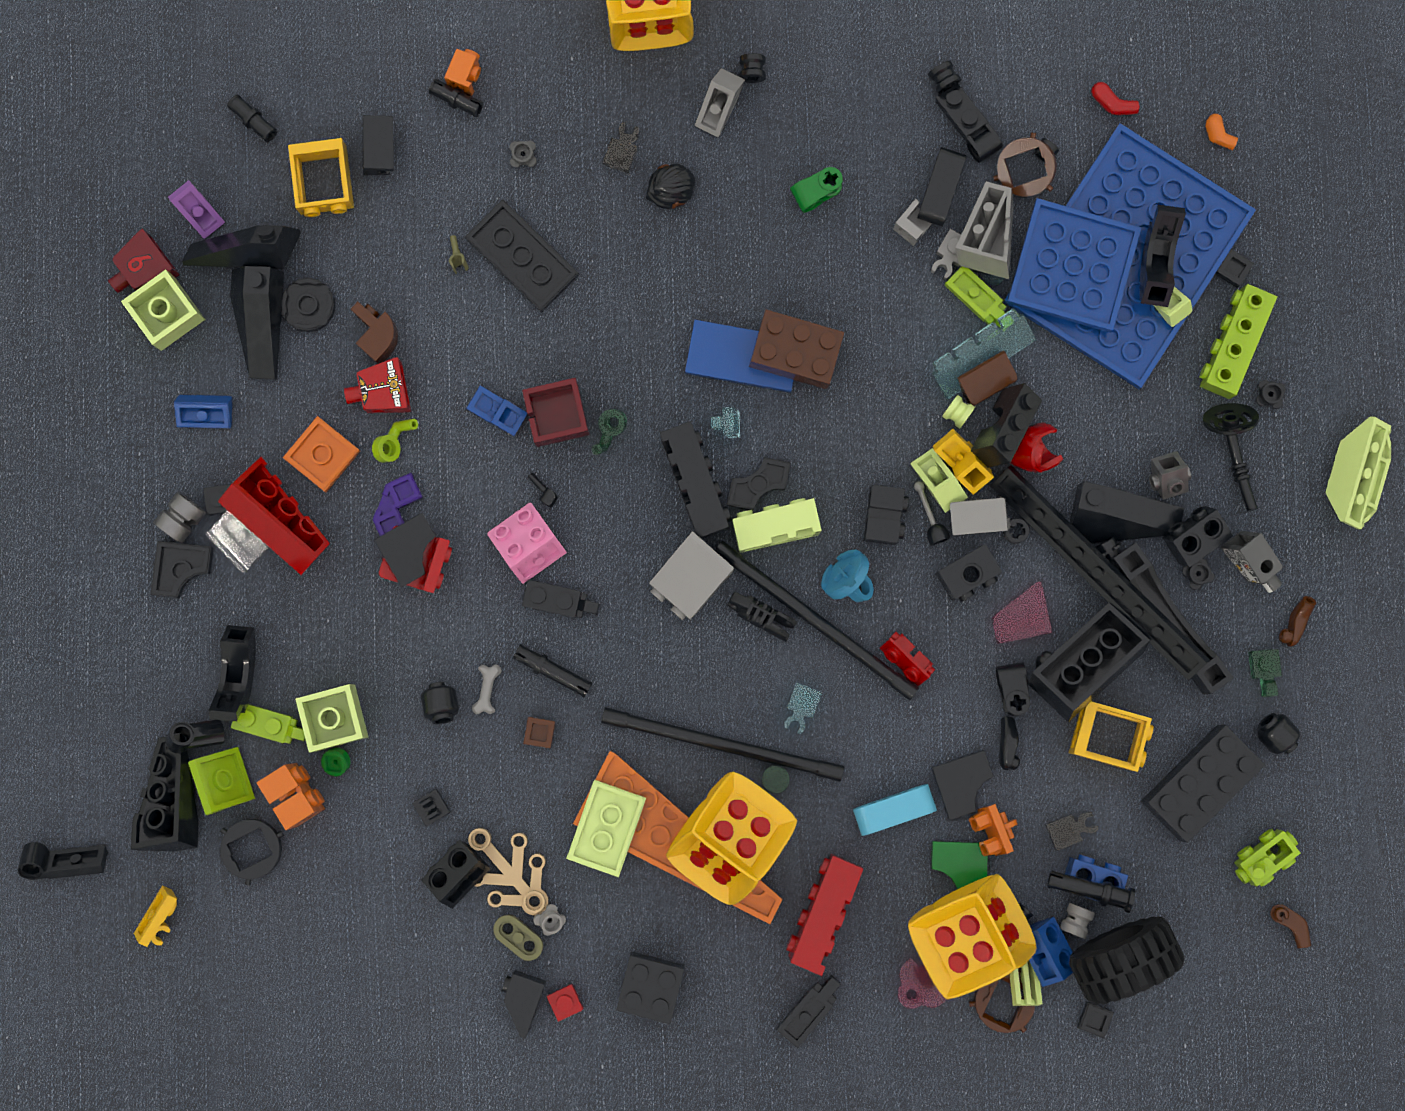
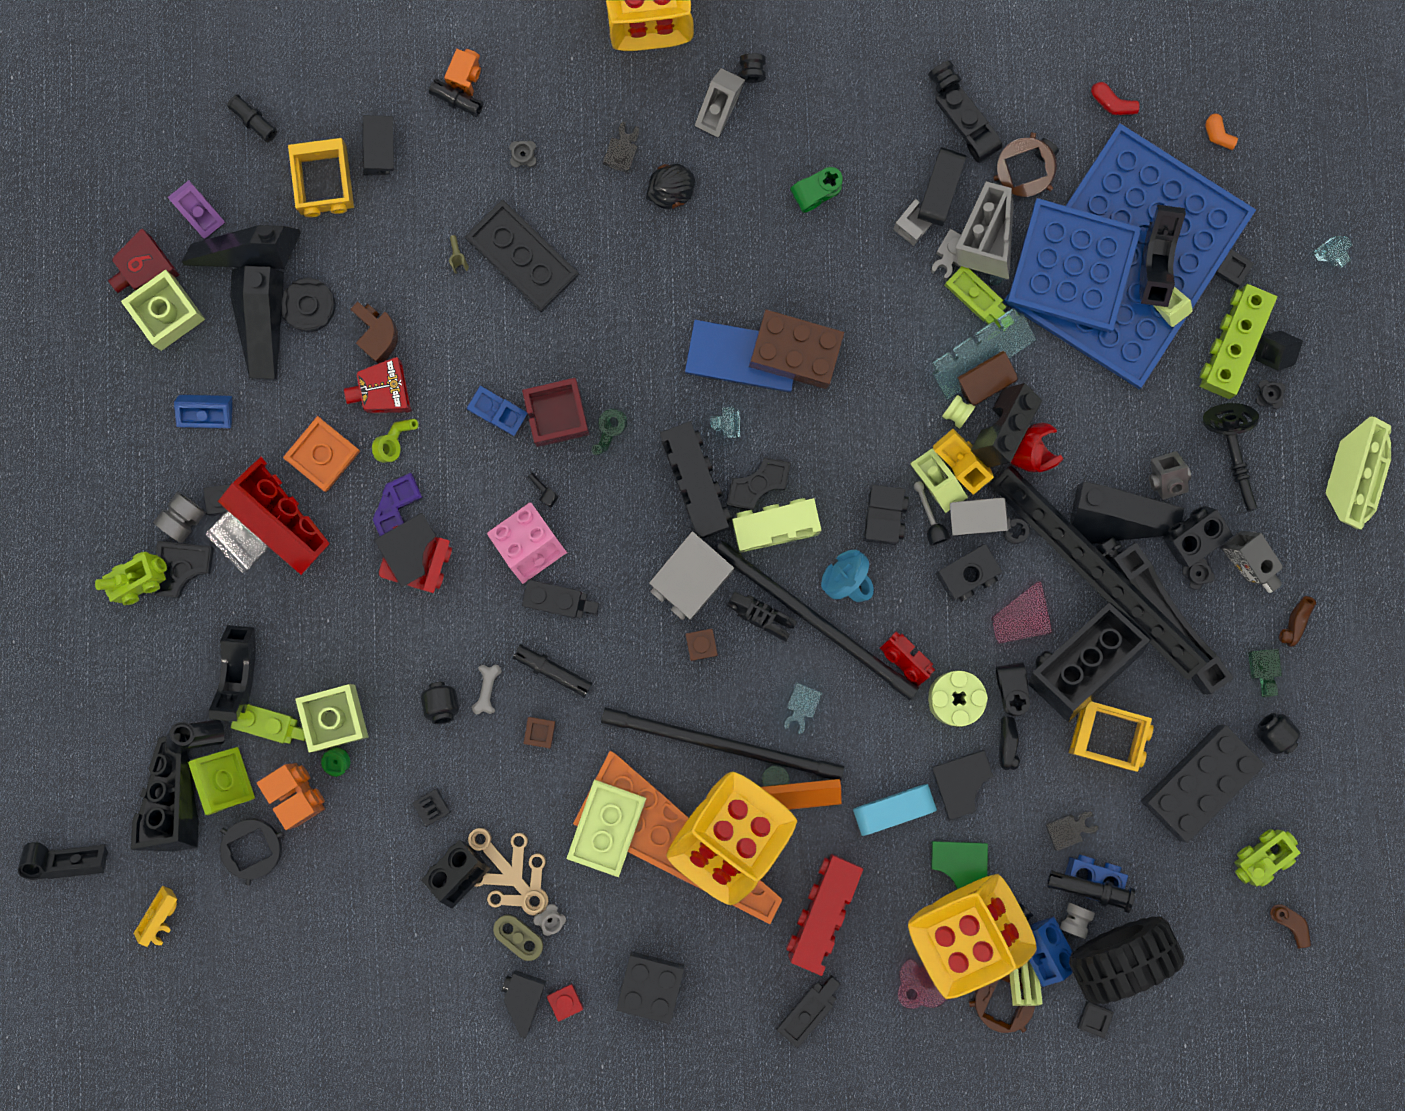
orange hips [969,804,1018,856] -> none
none -> lime brick [95,552,167,605]
none -> reddish brown brick [685,629,718,661]
none -> orange tile [761,779,842,810]
none -> yellowish green brick [928,671,988,726]
none -> black panel [1255,331,1303,371]
none -> clear light blue tile [1313,236,1352,267]

